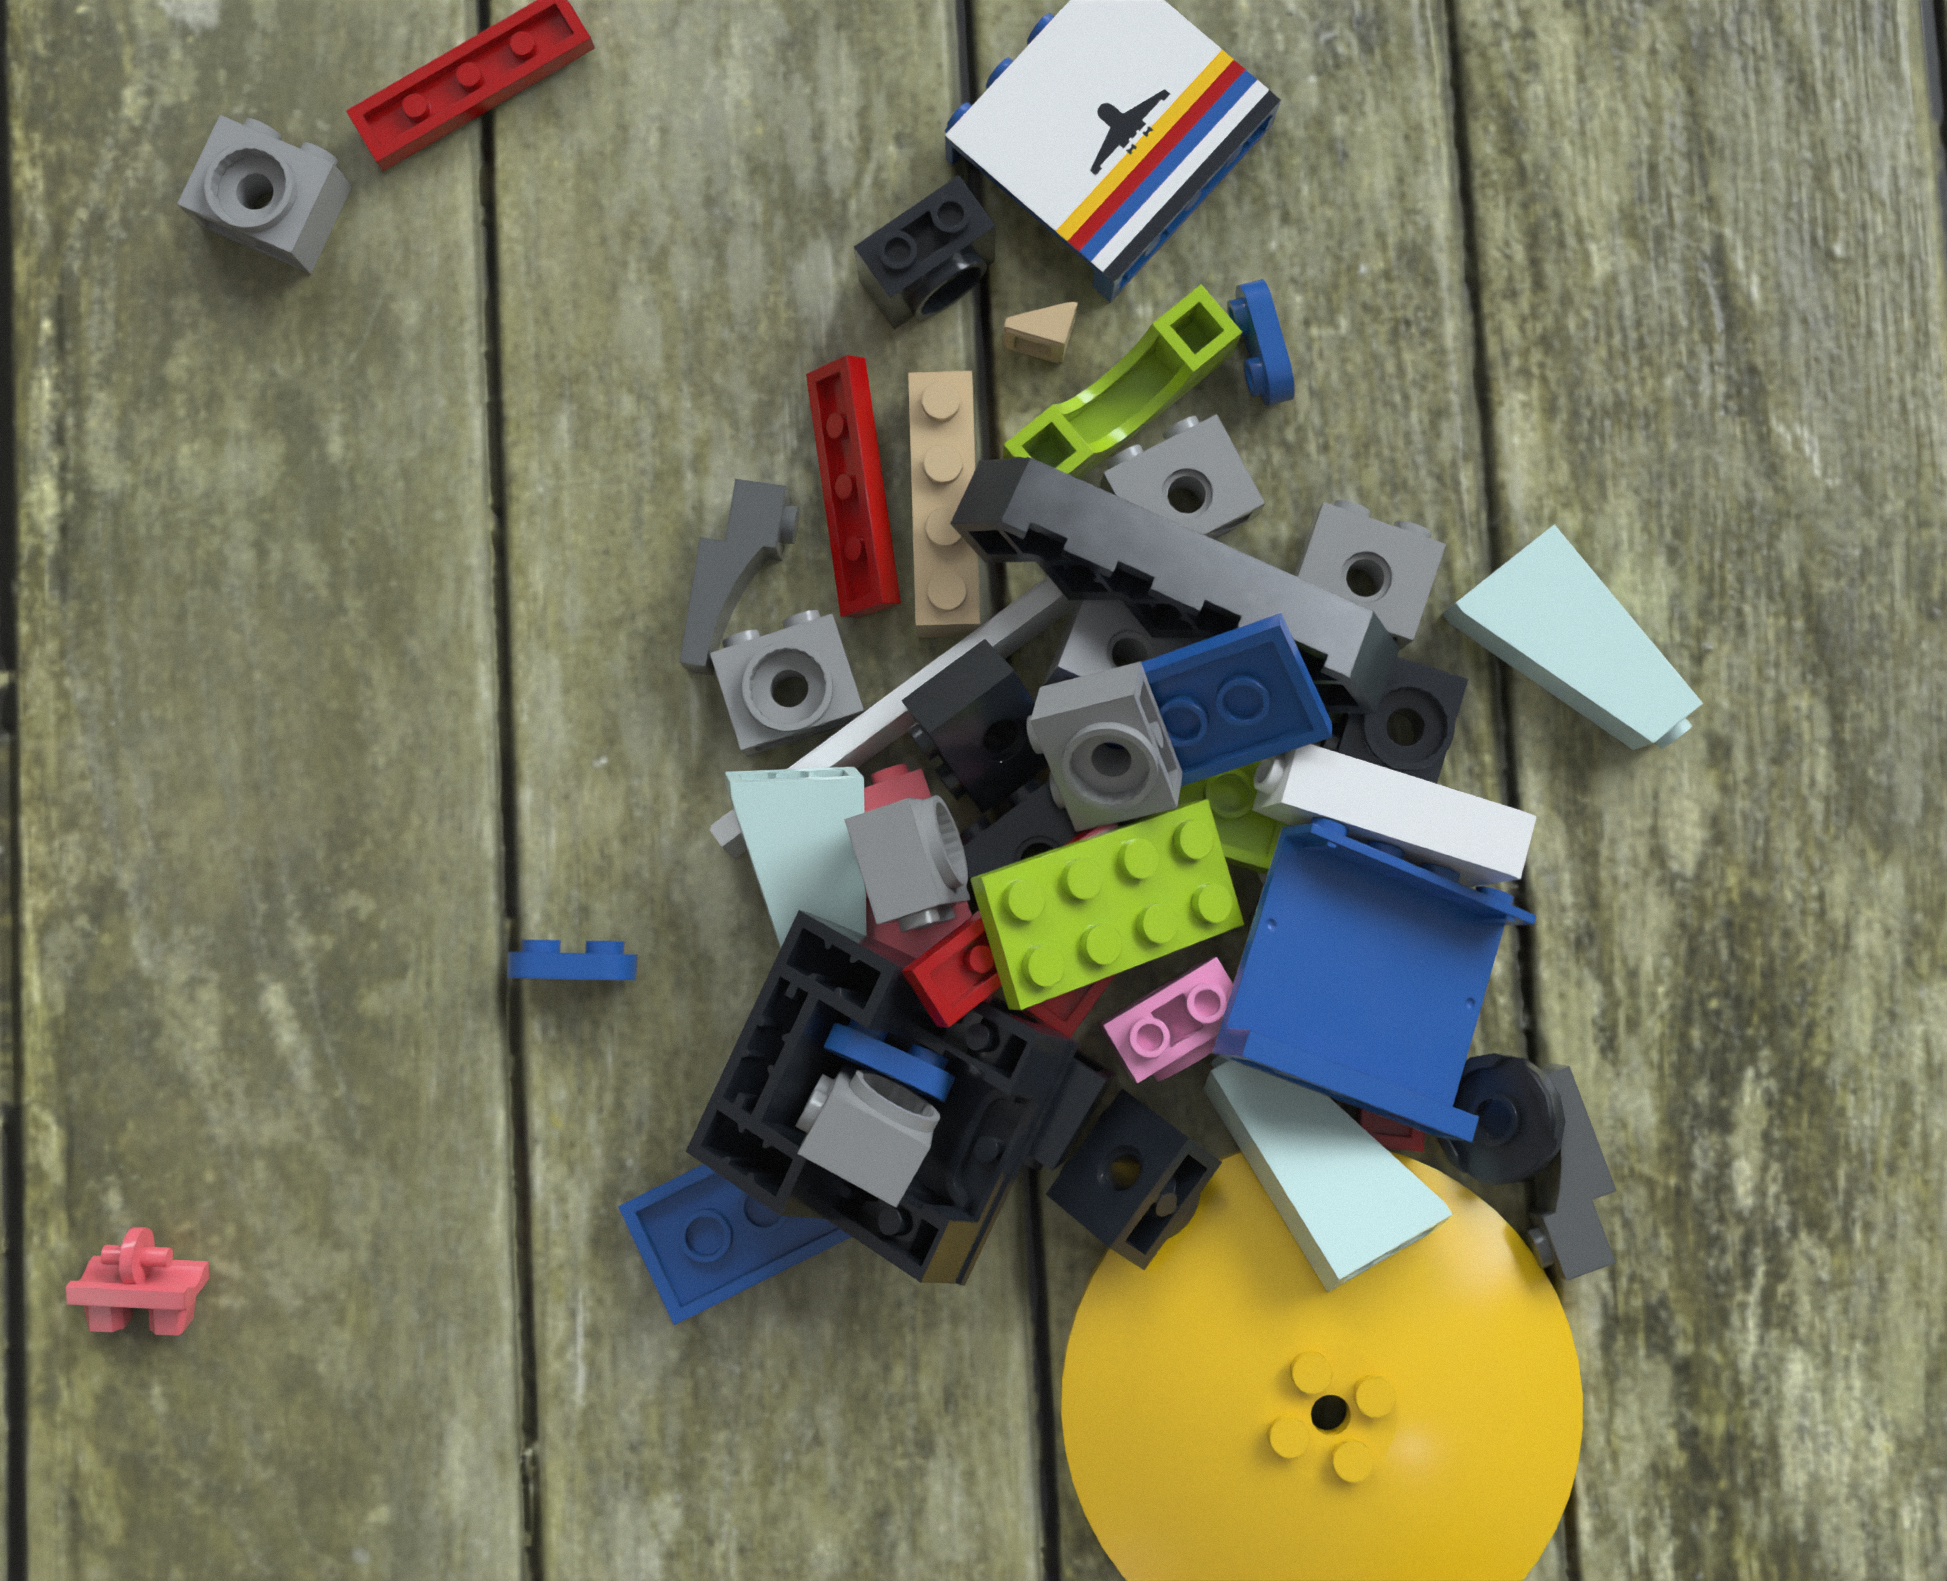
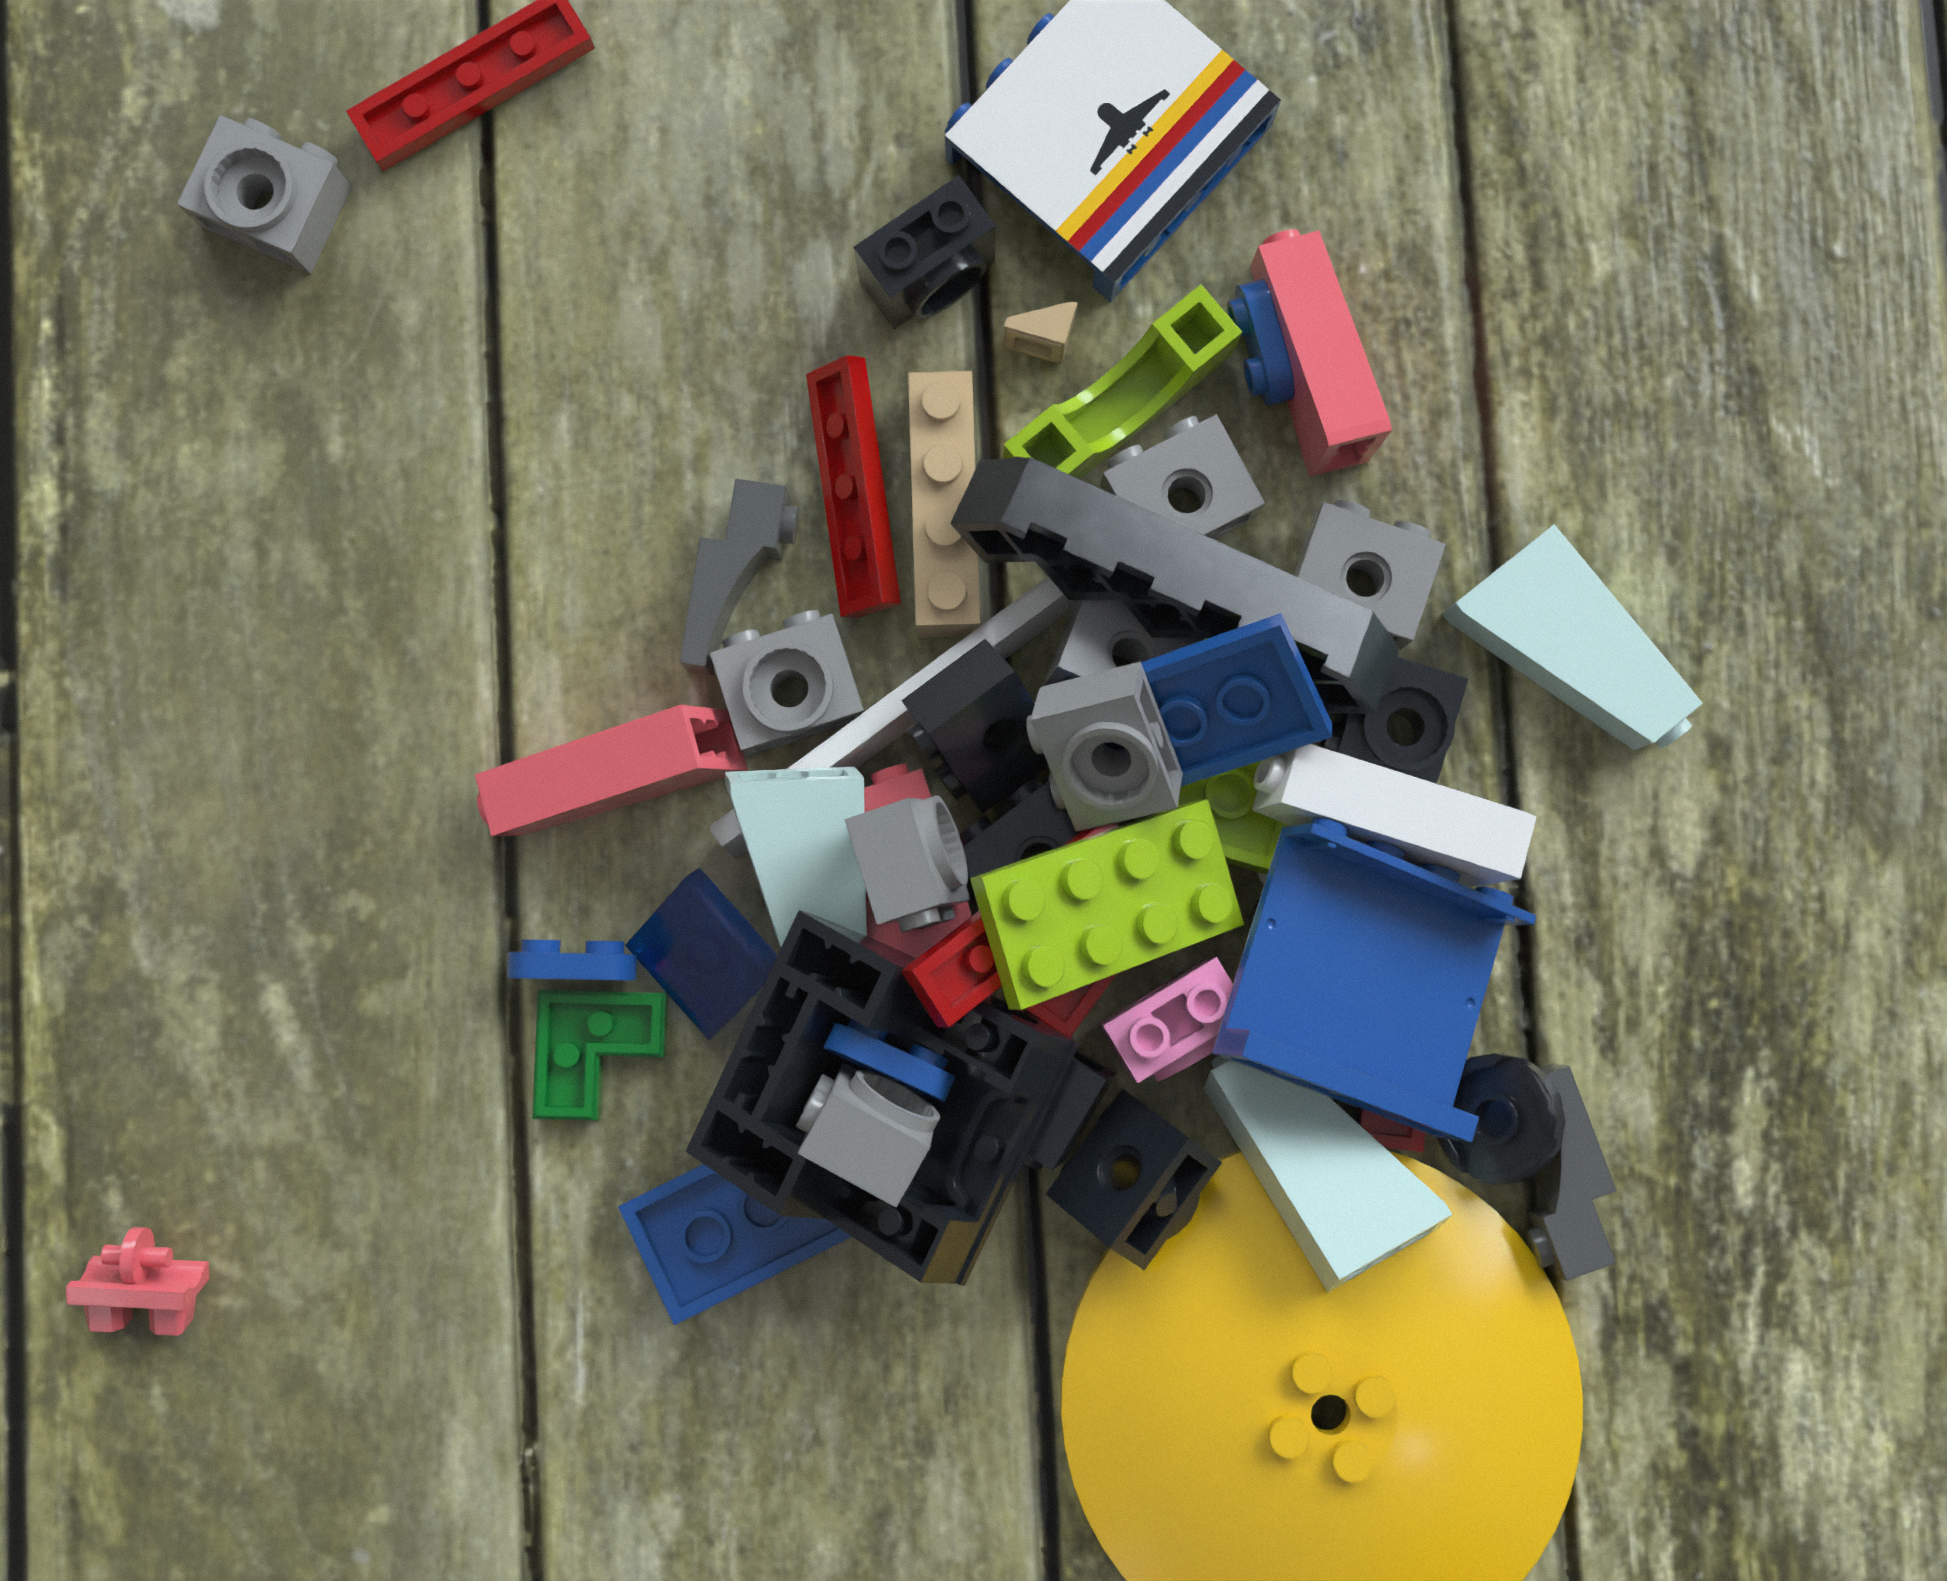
none -> coral slope [475,704,748,836]
none -> green tile [532,990,669,1121]
none -> clear blue tile [625,867,777,1040]
none -> coral slope [1250,229,1392,477]

